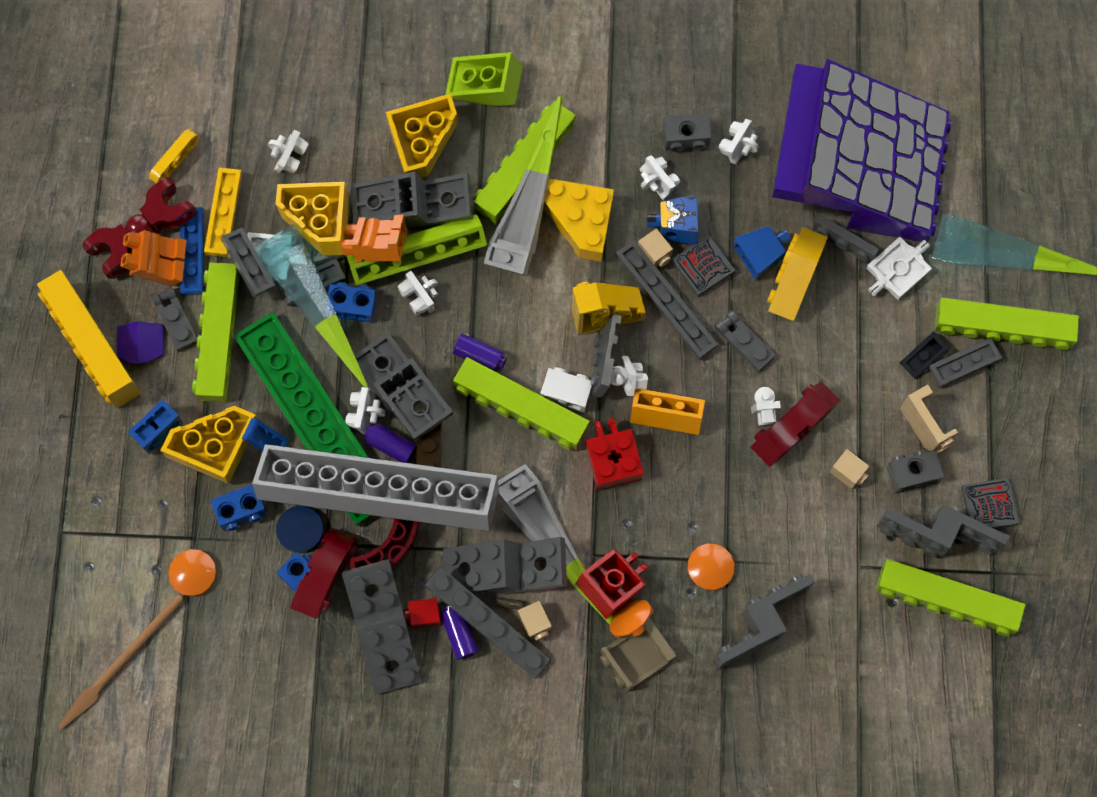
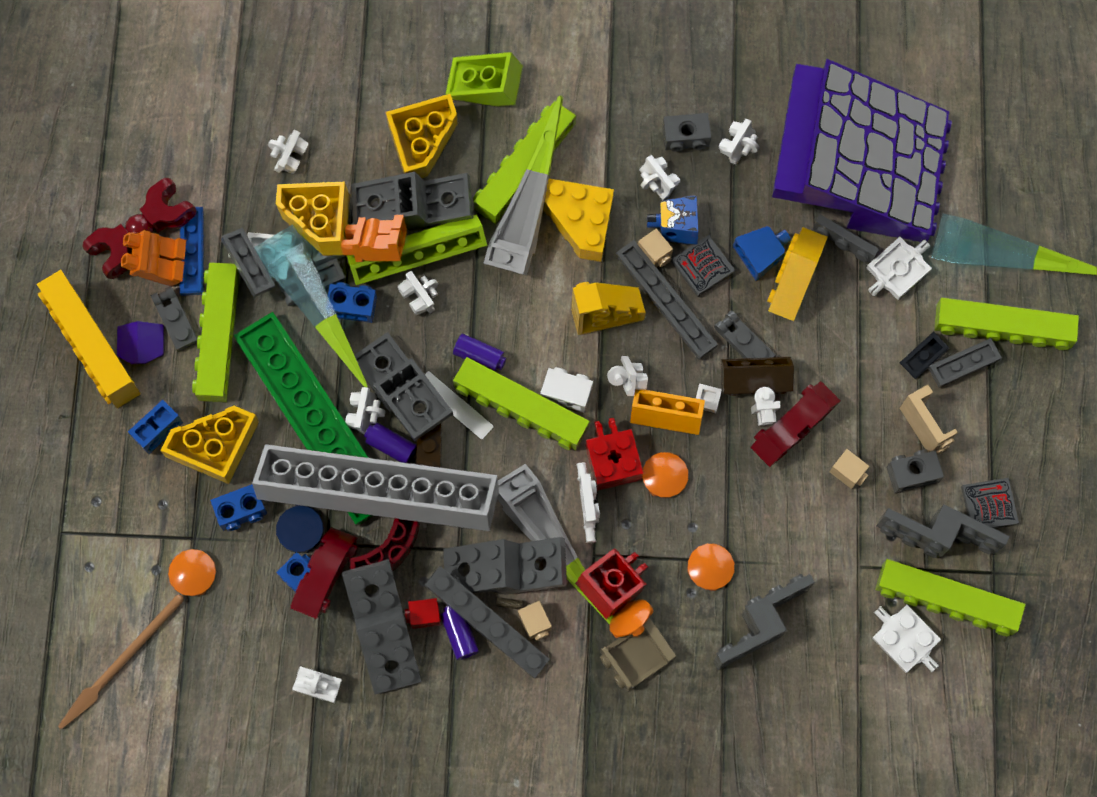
yellow beam [149,129,199,184] -> none
yellow plate [204,168,242,257] -> none
blue plate [242,418,289,452] -> none
dark grey wing [590,314,622,397] -> none
none -> white hips [292,666,342,703]
none -> white sticker [425,371,494,439]
none -> white plate [577,462,600,543]
none -> orange dish [642,452,688,497]
none -> white tile [696,383,722,413]
none -> dark brown brick [721,357,794,396]
none -> white plate [872,605,941,673]

